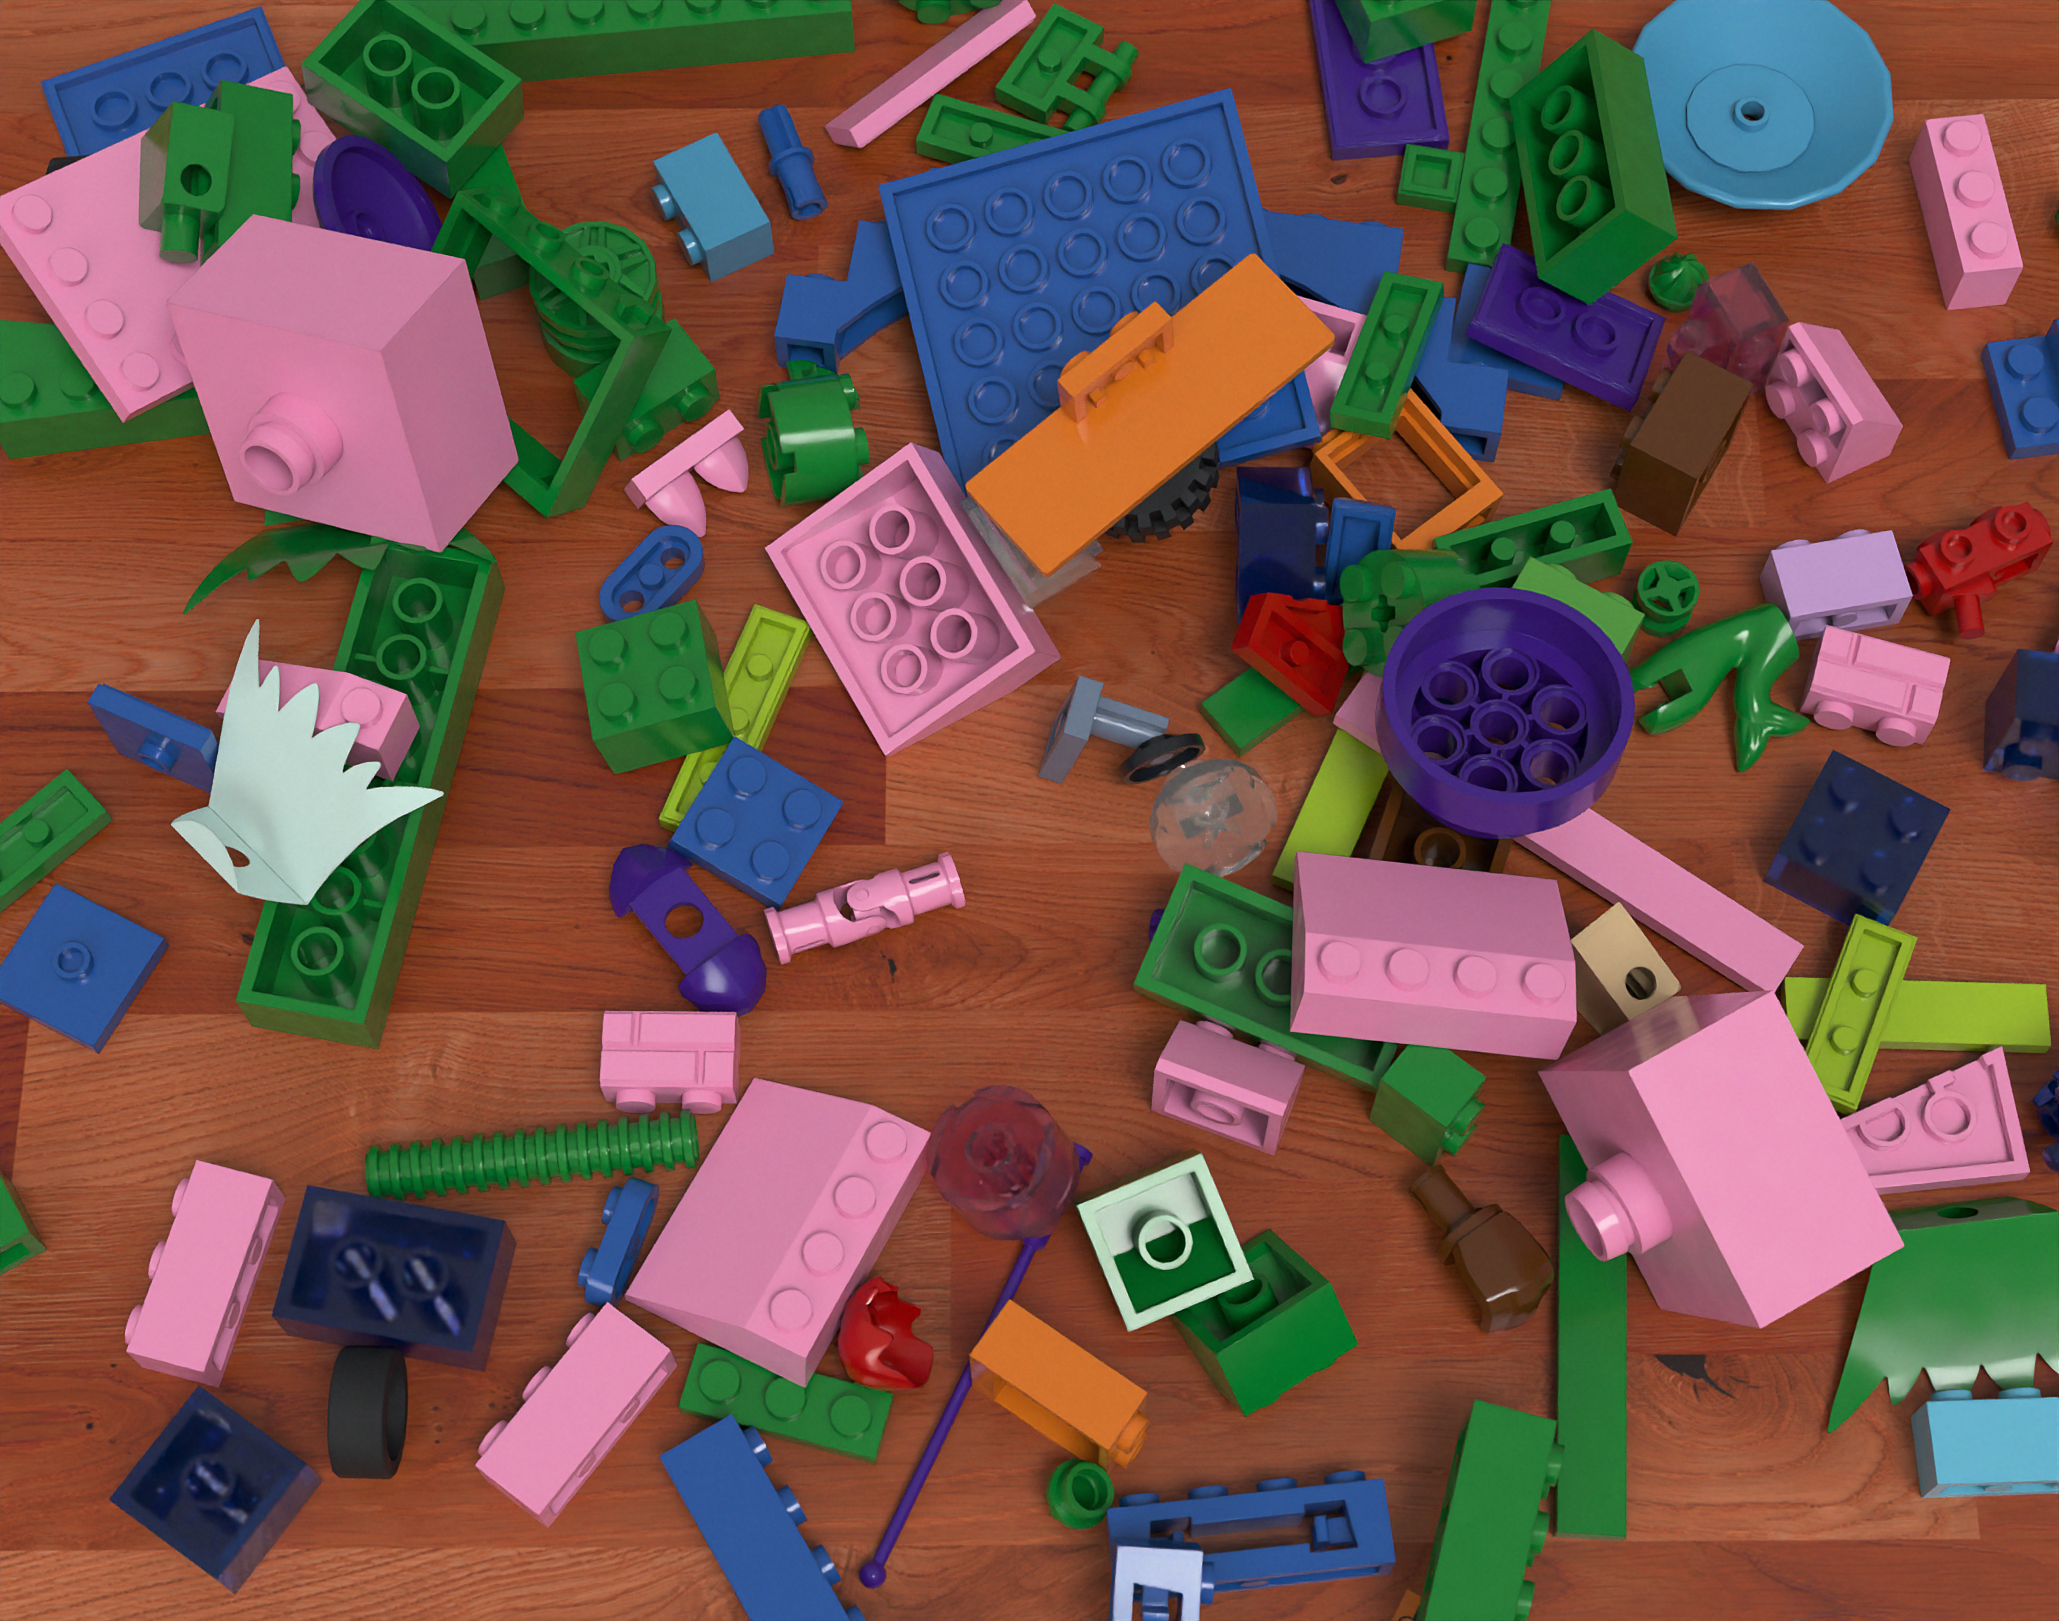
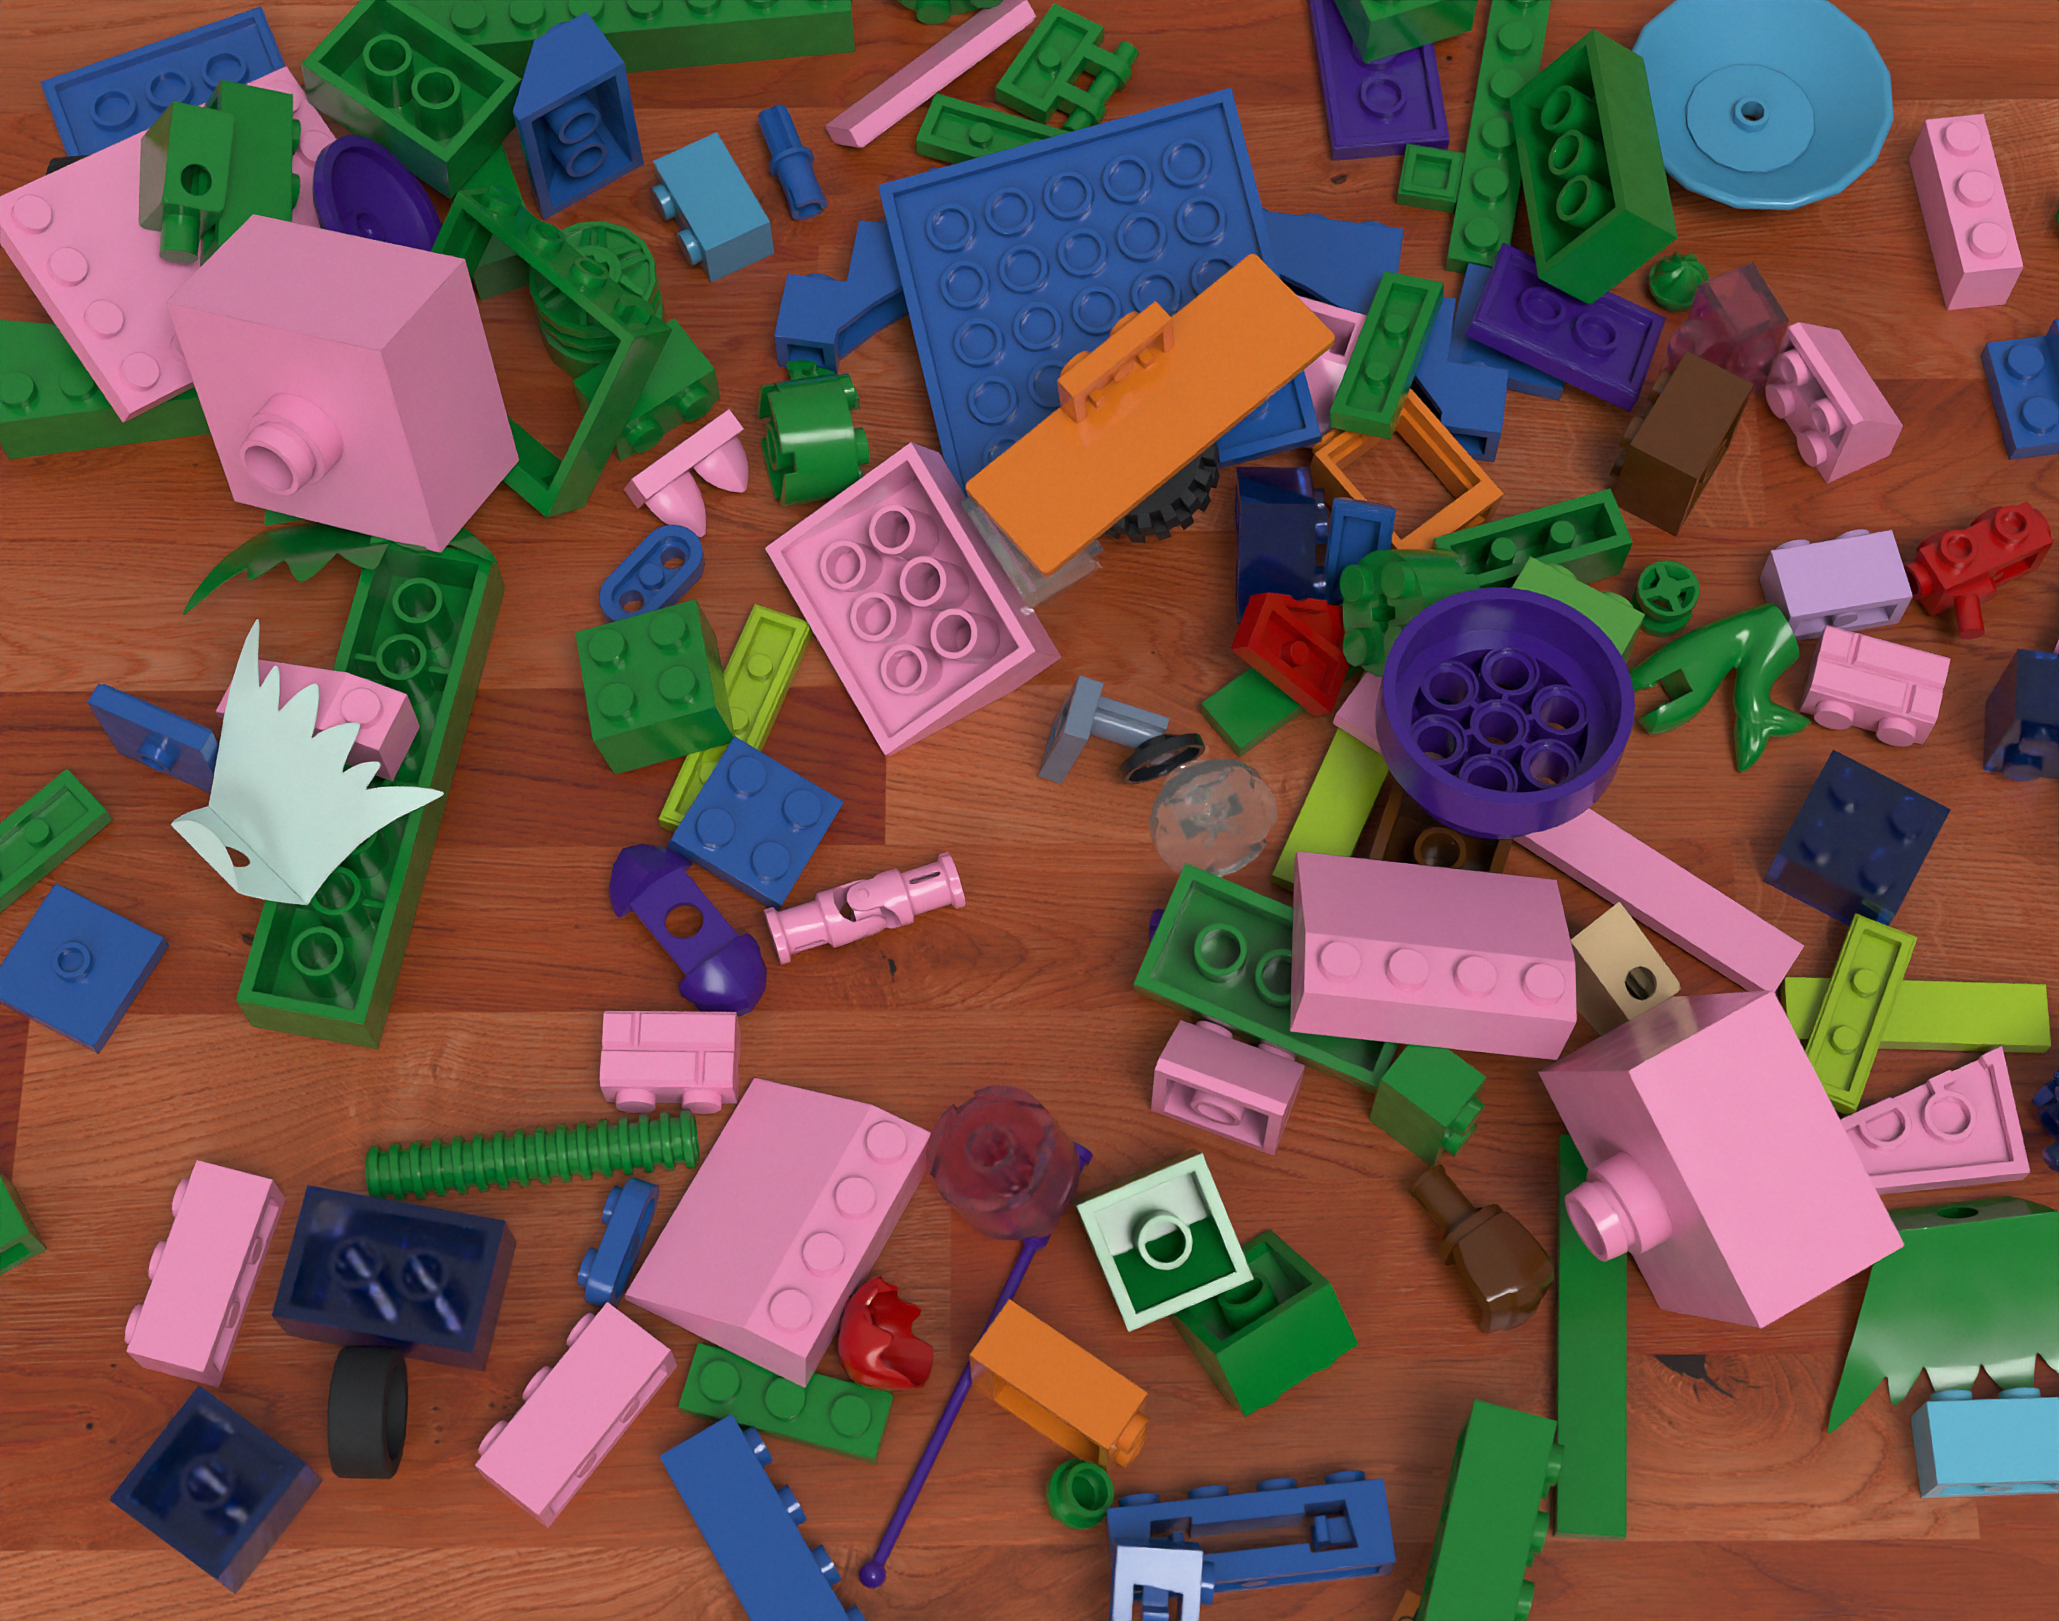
none -> blue slope [513,12,644,220]

